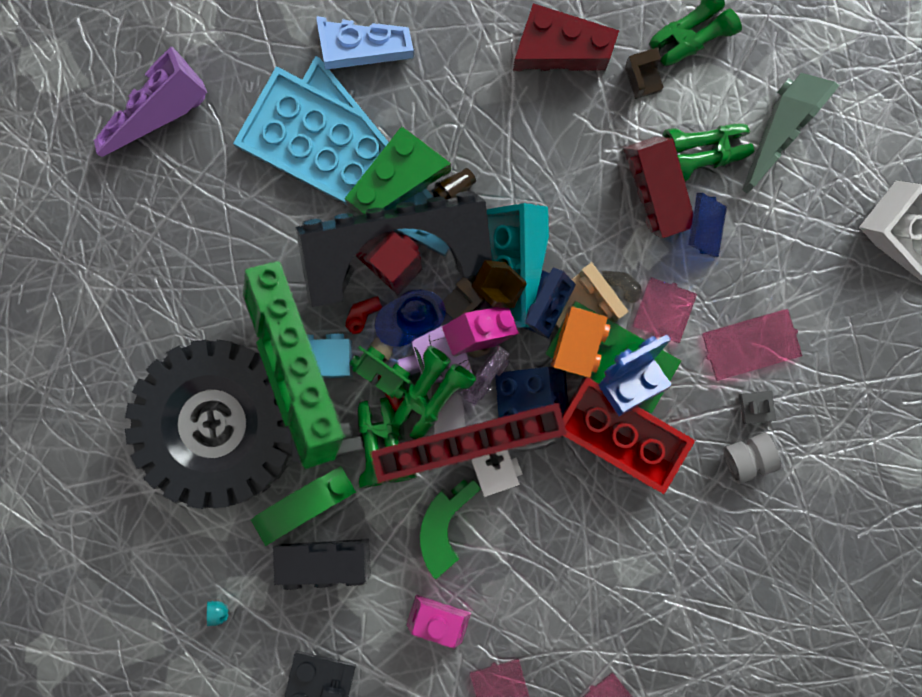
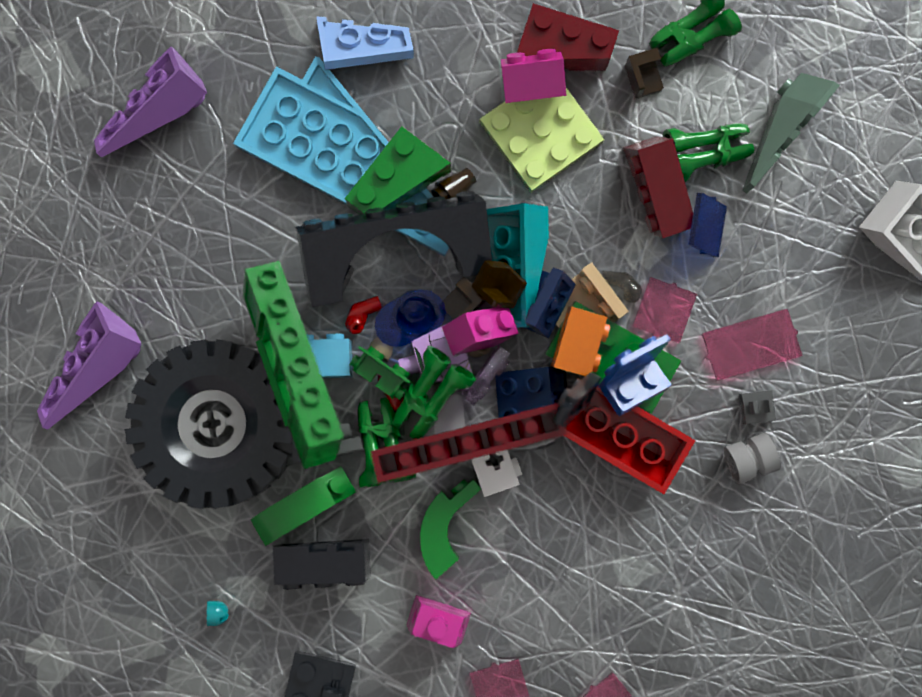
dark red wedge [355,231,422,295] -> none
none -> medium lavender wedge [37,301,142,430]
none -> yellowish green plate [480,88,605,193]
none -> dark pink brick [501,49,567,103]
none -> black hinge [553,372,601,427]

